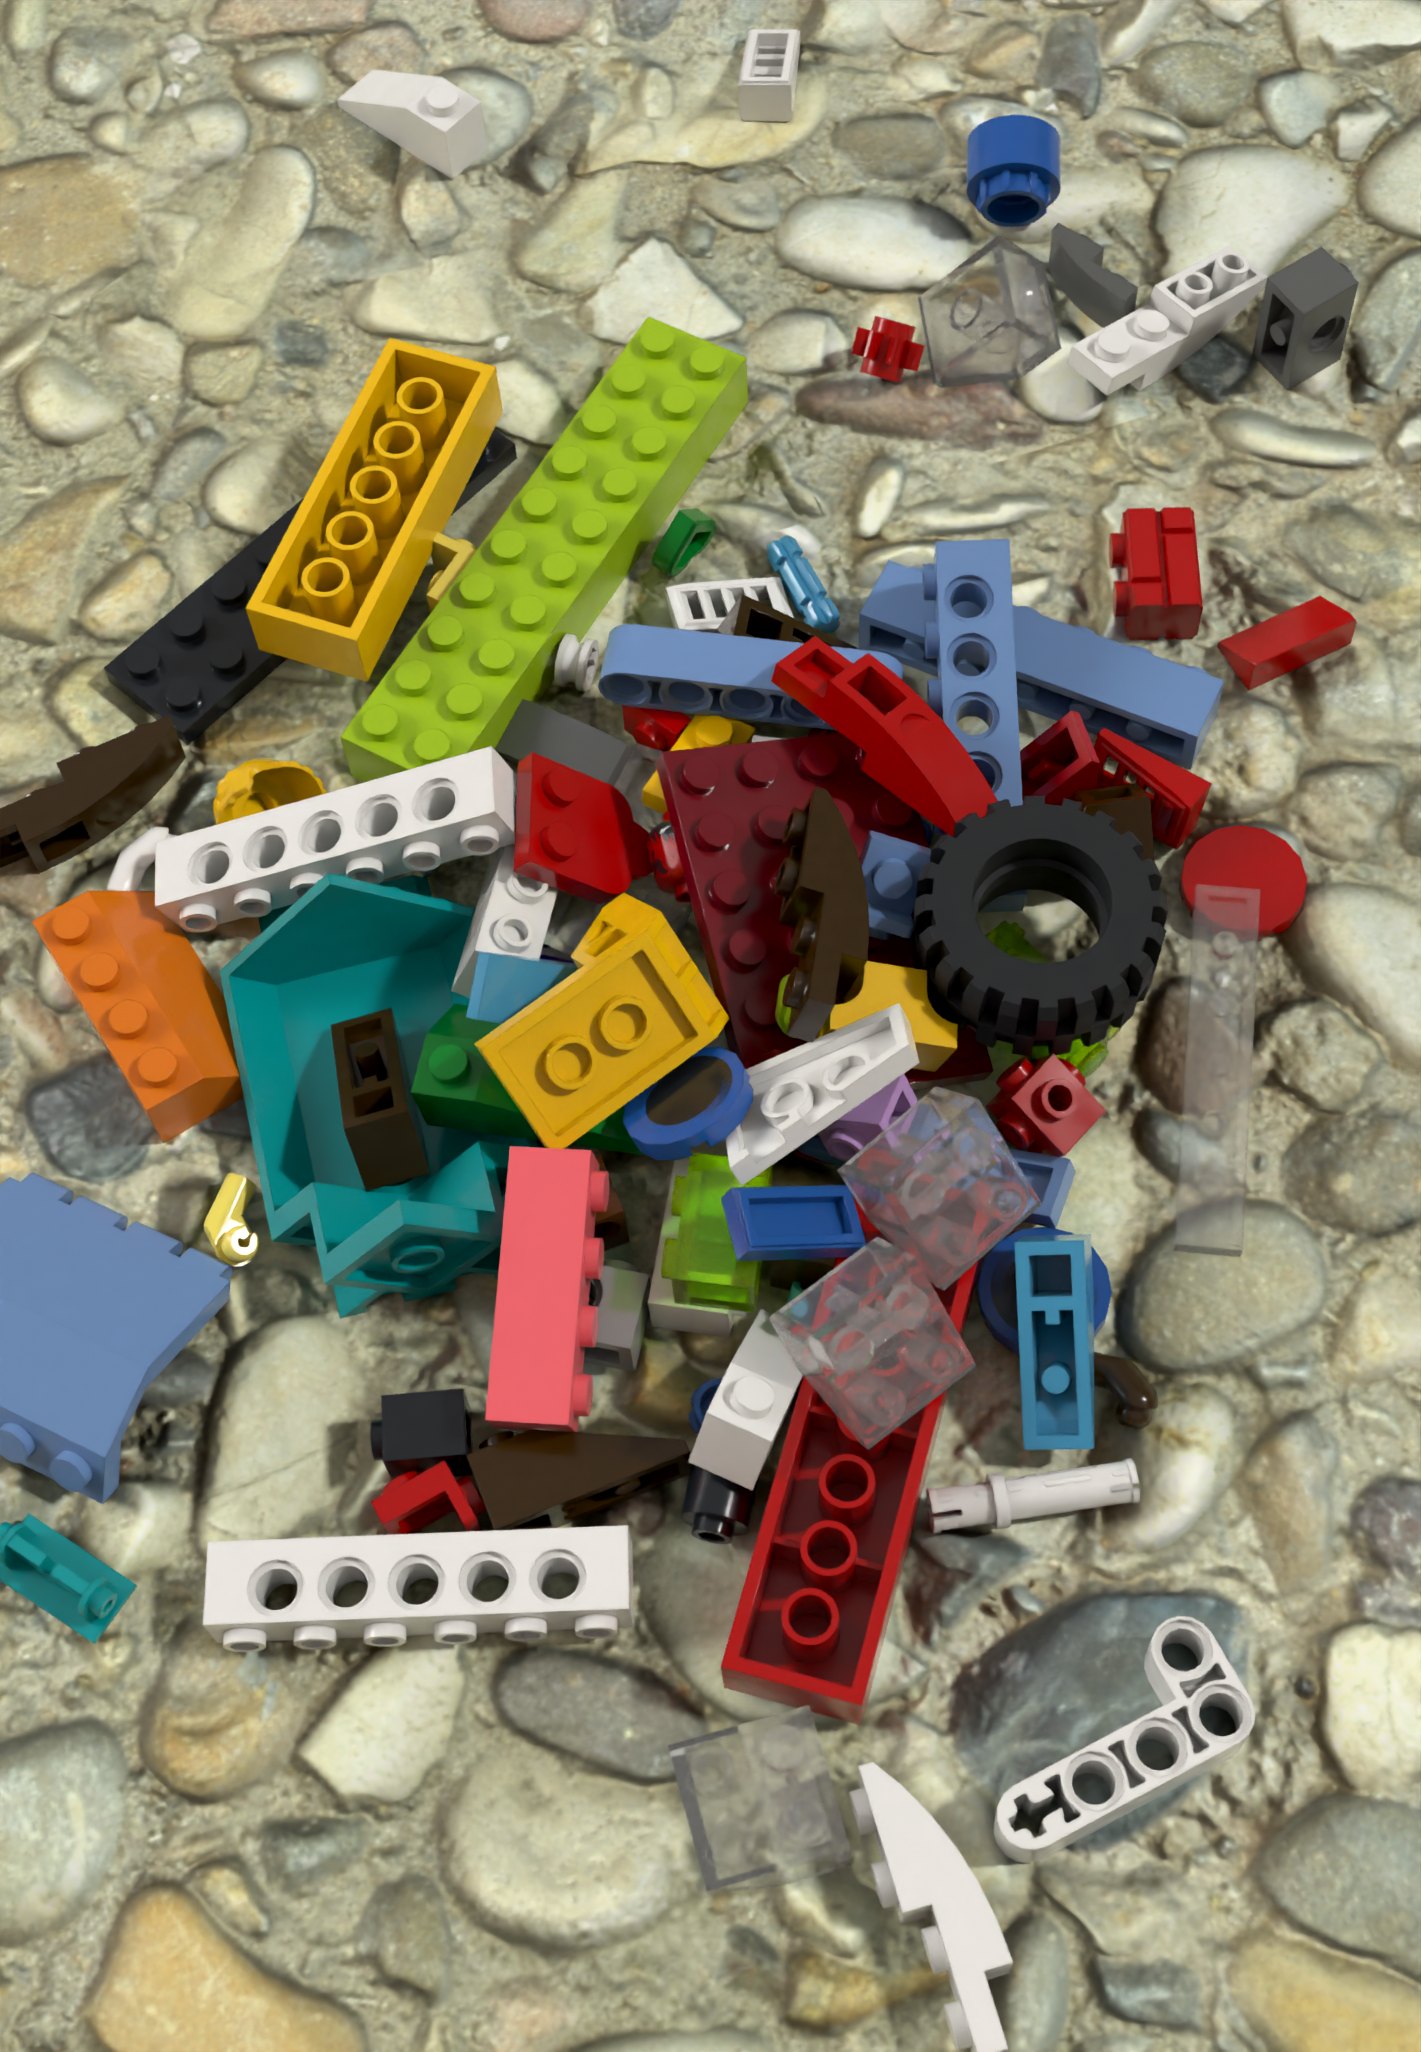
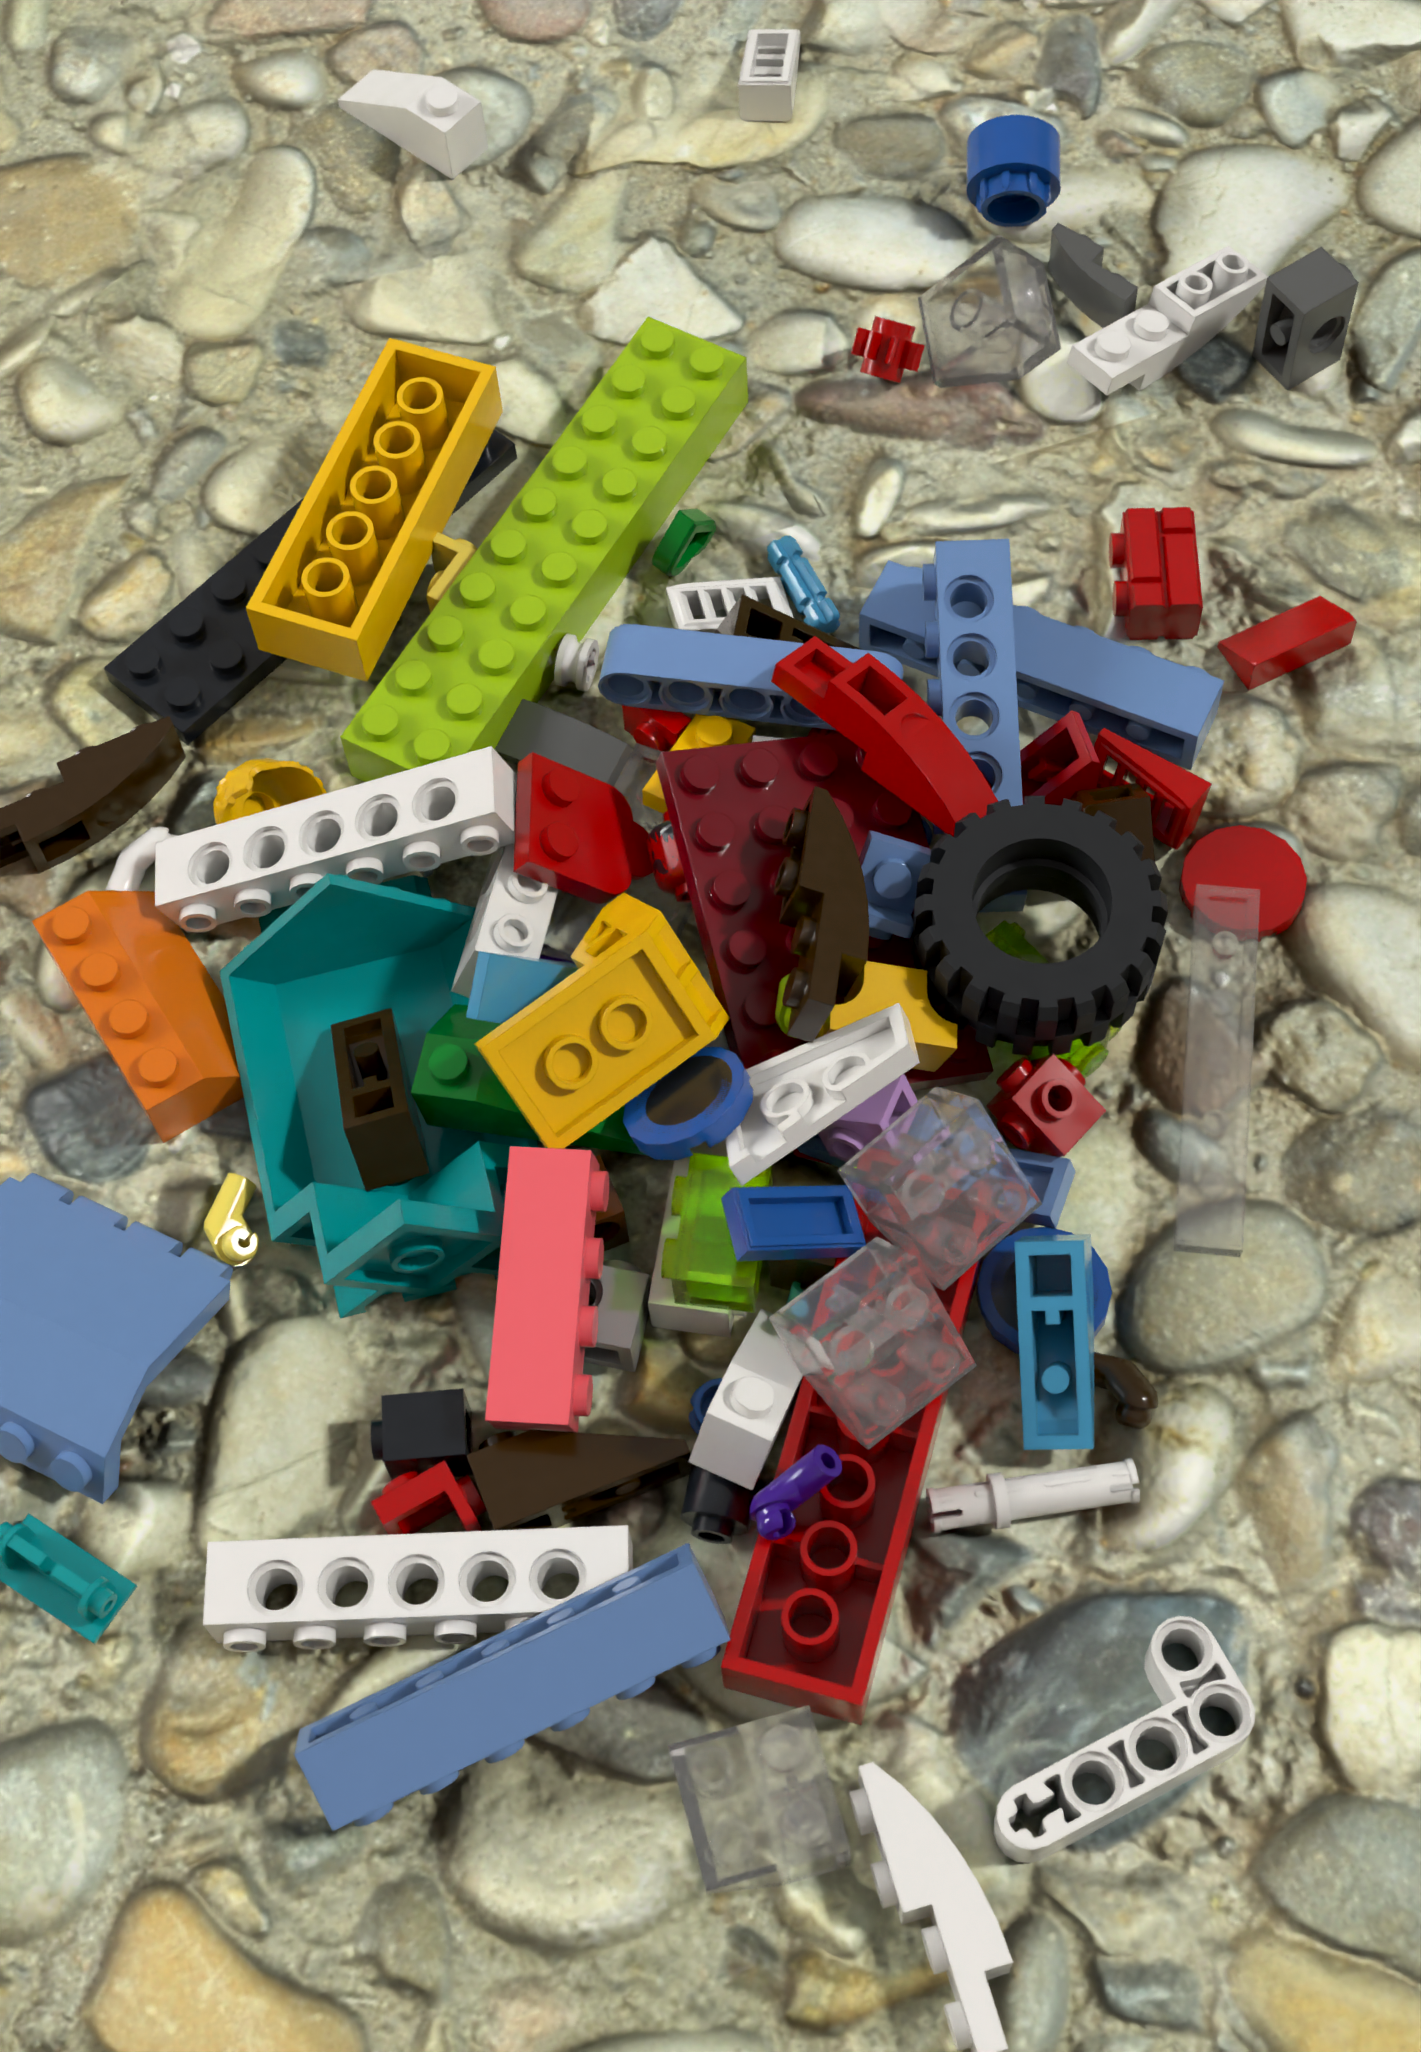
none -> medium blue brick [294,1543,731,1831]
none -> dark purple arm [750,1445,842,1540]

